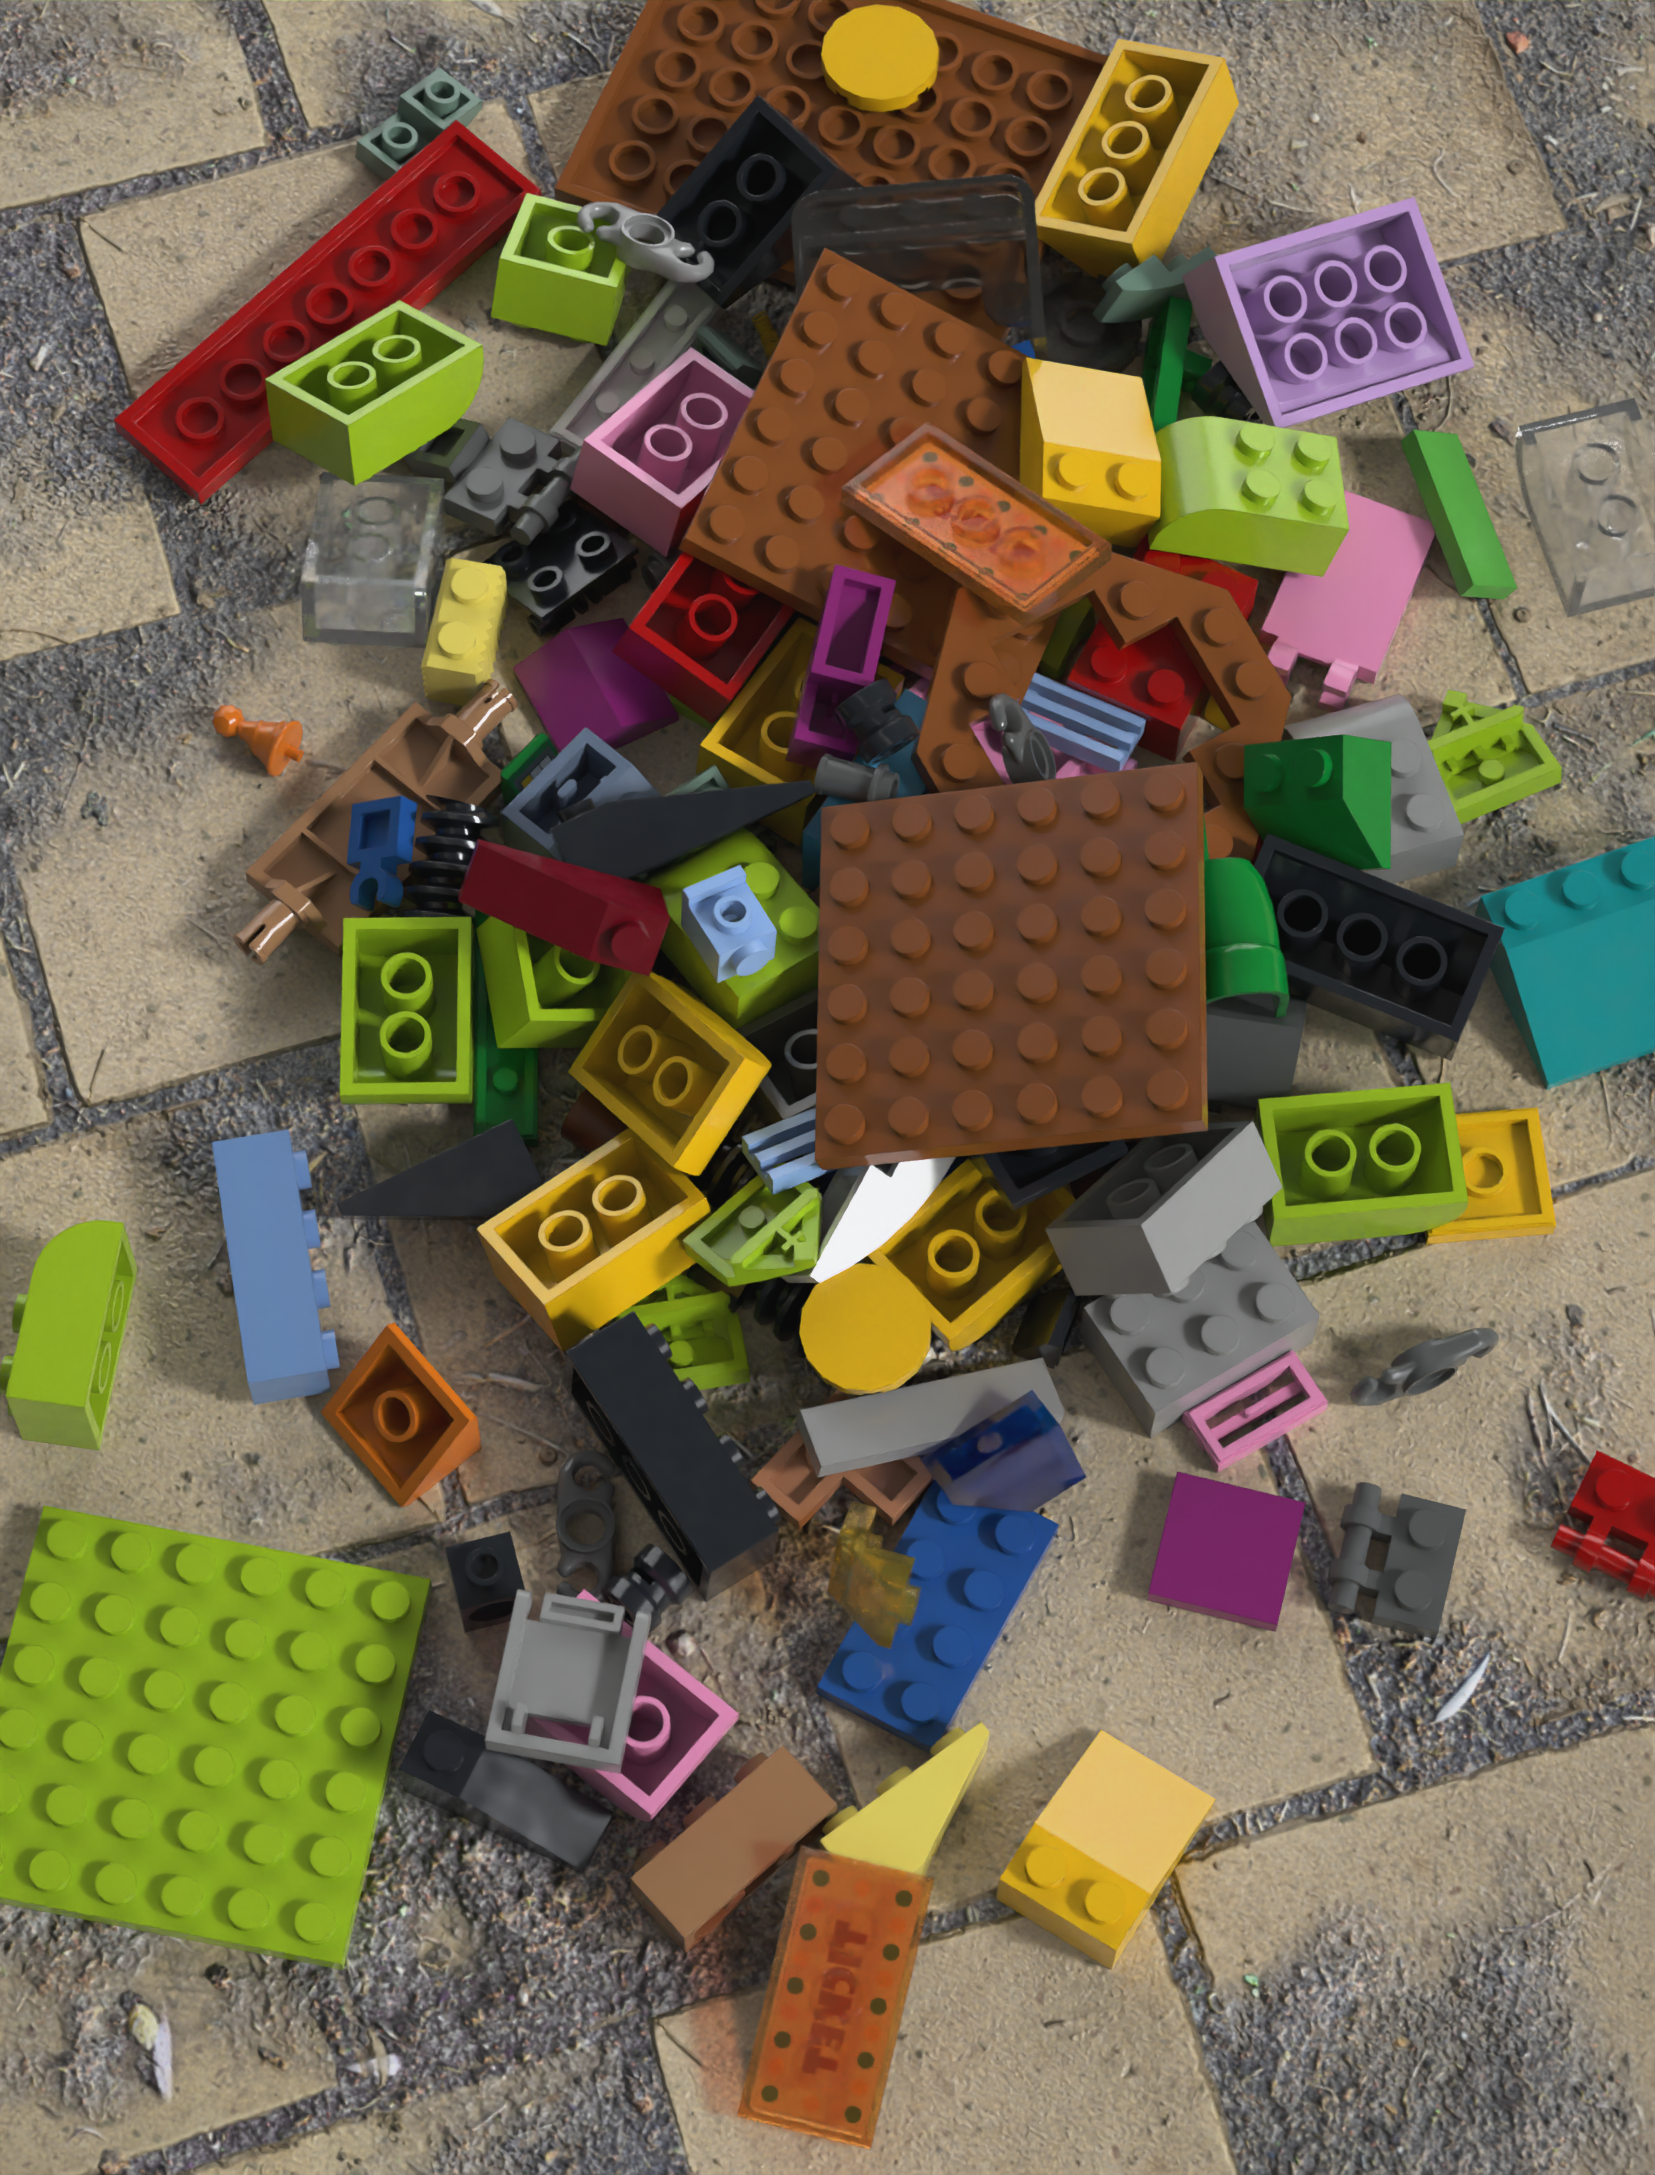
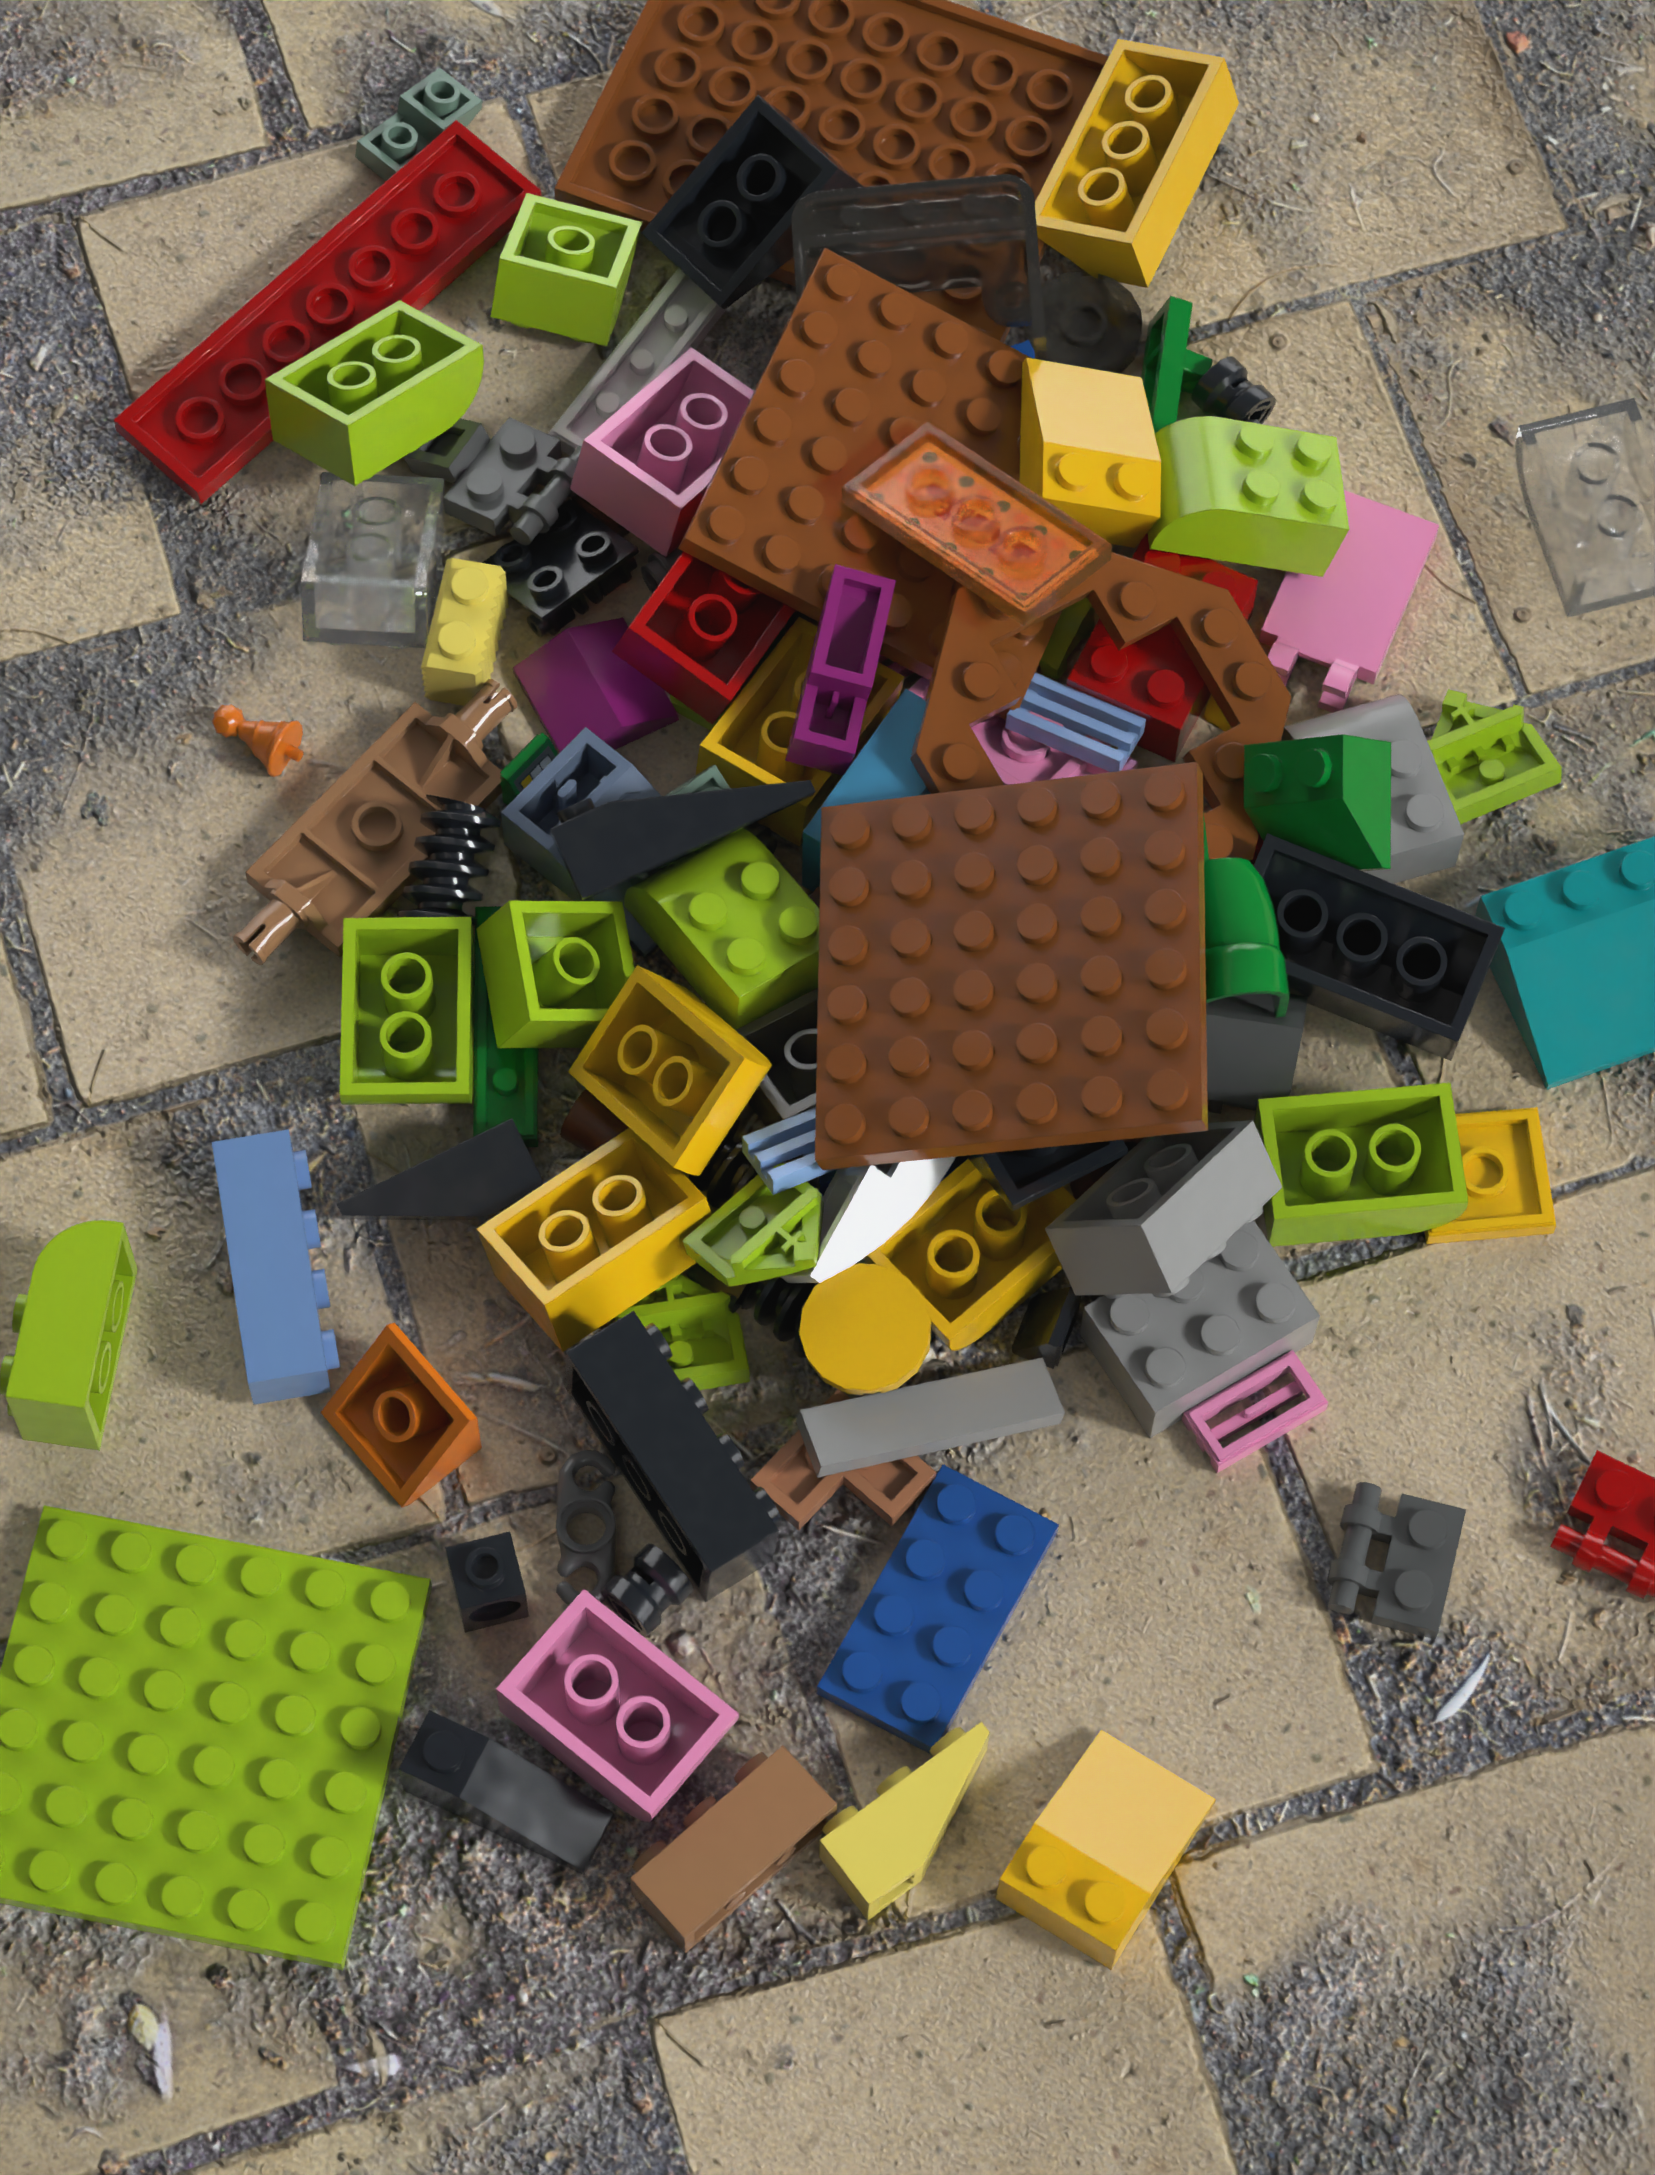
blue plate [347,795,417,912] -> none
dark red slope [458,839,670,976] -> none
light grey container [485,1589,651,1774] -> none
light grey piece [577,202,714,282] -> none
light blue brick [681,865,777,983] -> none
sand green slope [696,325,764,389] -> none
clear orange tile [737,1845,935,2150] -> none
yellow leg [752,310,779,361] -> none
dark grey pin [814,754,900,803] -> none
yellow tile [821,4,939,112] -> none
clear yellow slope [827,1501,921,1649] -> none
black wheel [833,679,920,766] -> none
clear blue slope [921,1390,1086,1512] -> none
dark grey piece [989,693,1056,784] -> none
sand green slope [1092,246,1217,323] -> none
magenta tile [1147,1471,1306,1632] -> none
lavender slope [1182,197,1475,428] -> none
dark grey piece [1349,1328,1499,1406] -> none
bright green tile [1400,430,1517,599] -> none

